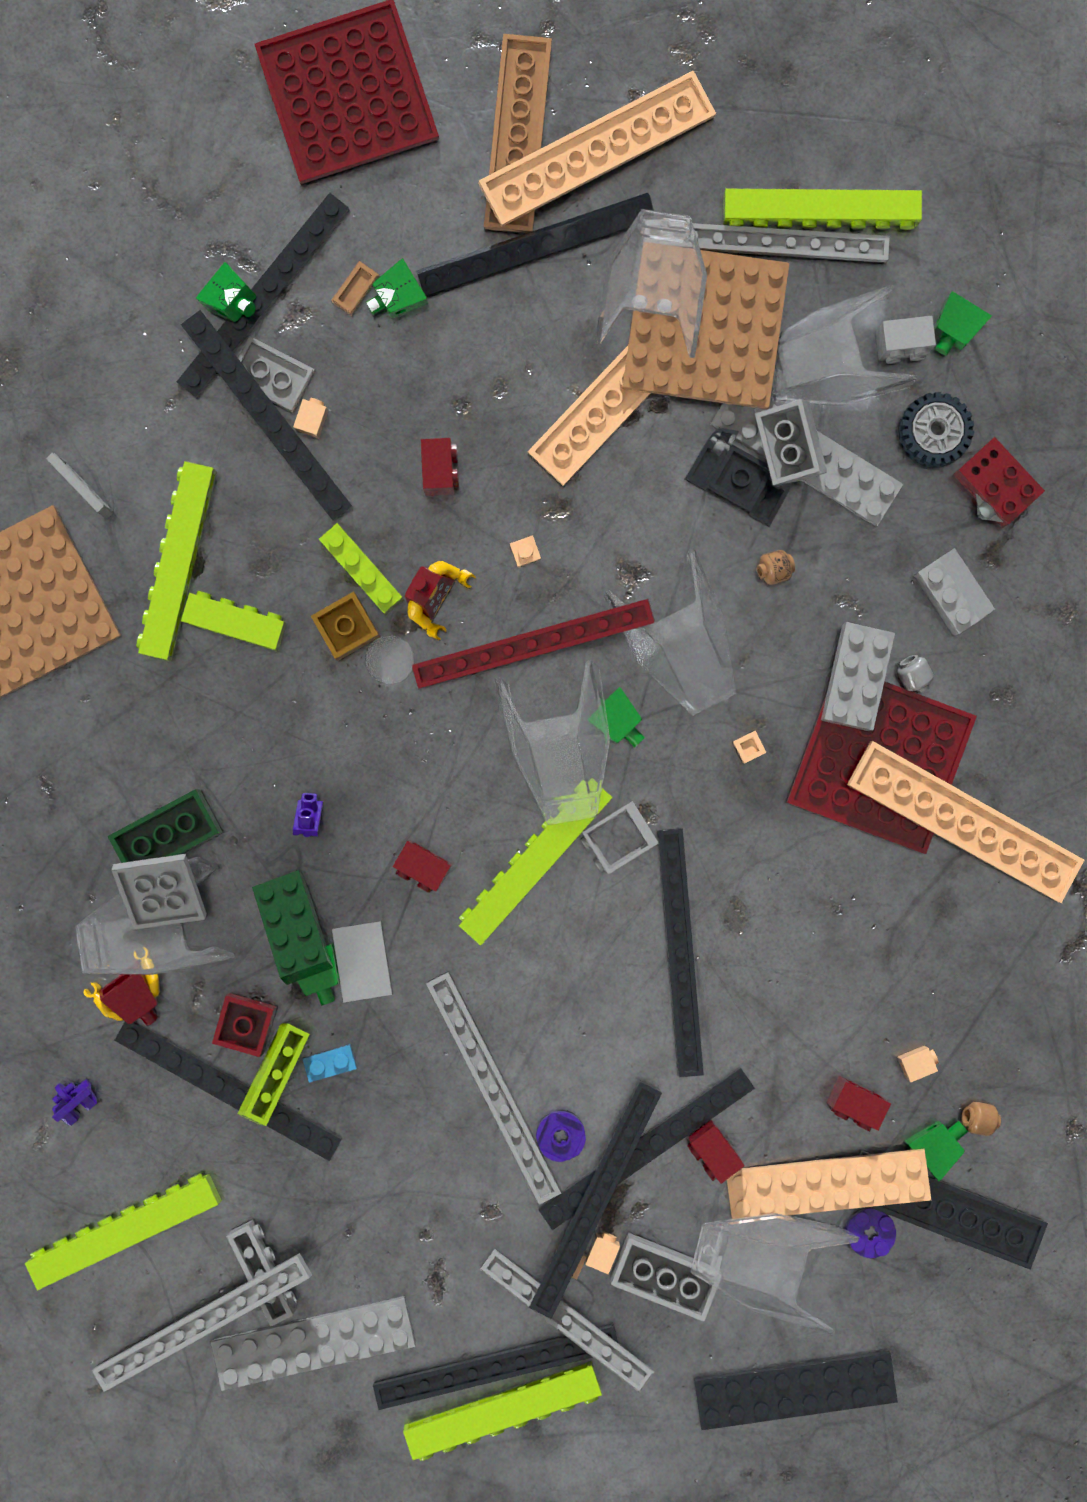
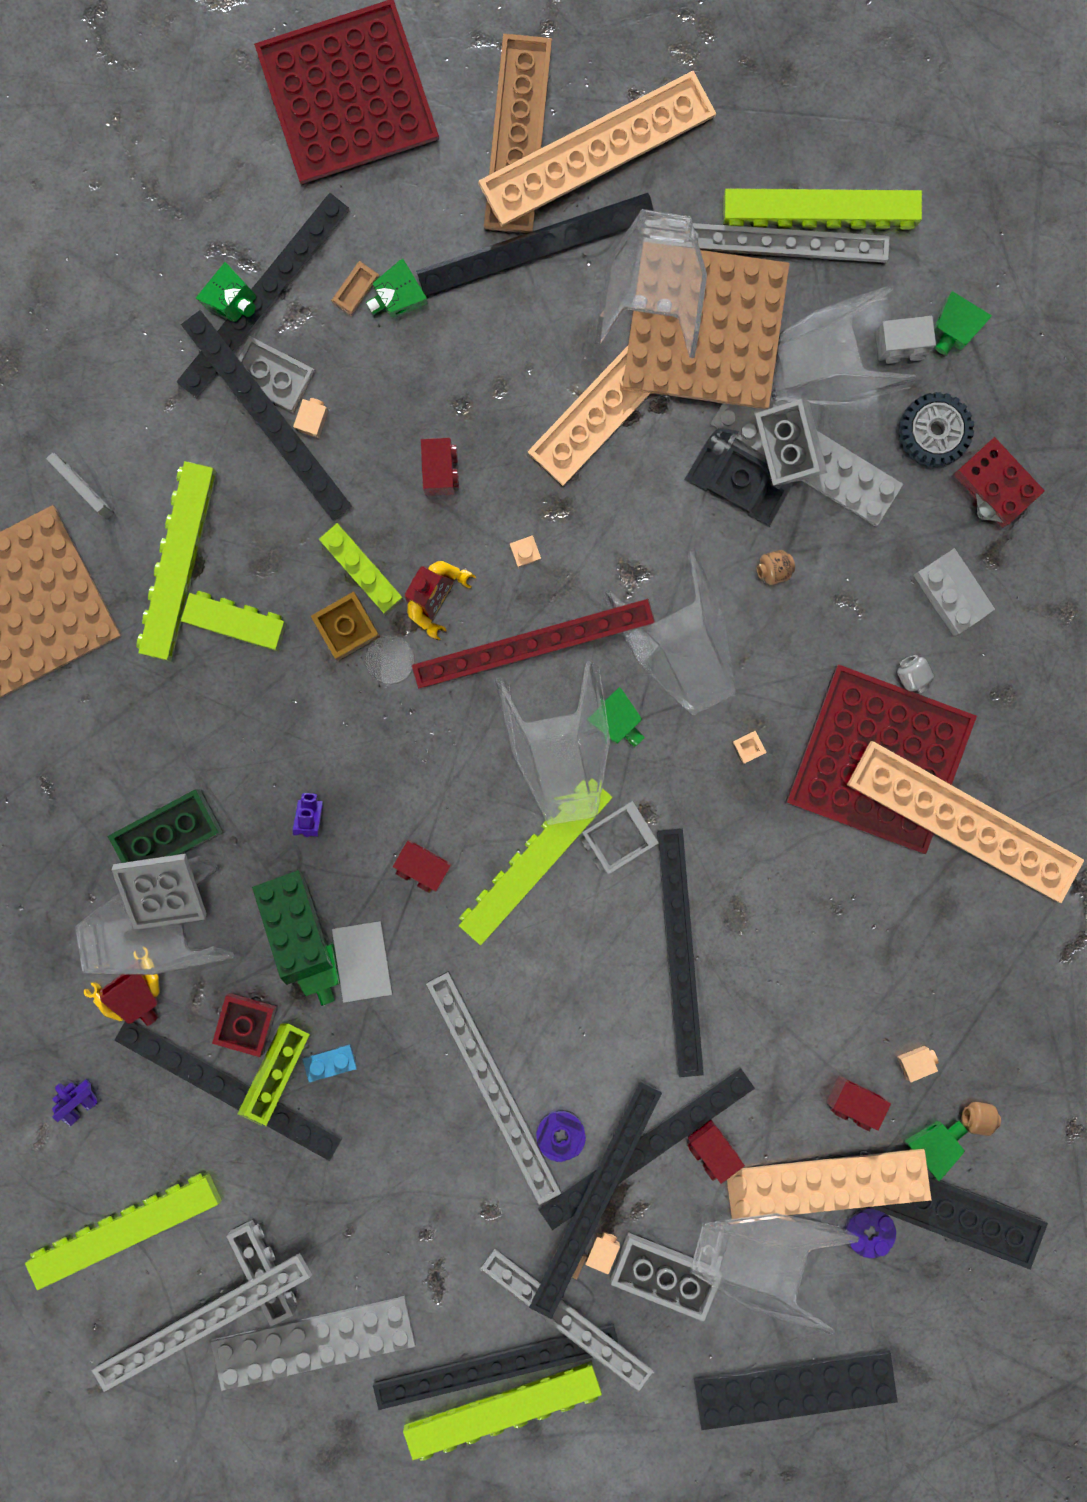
light grey brick [821,622,895,731] -> none

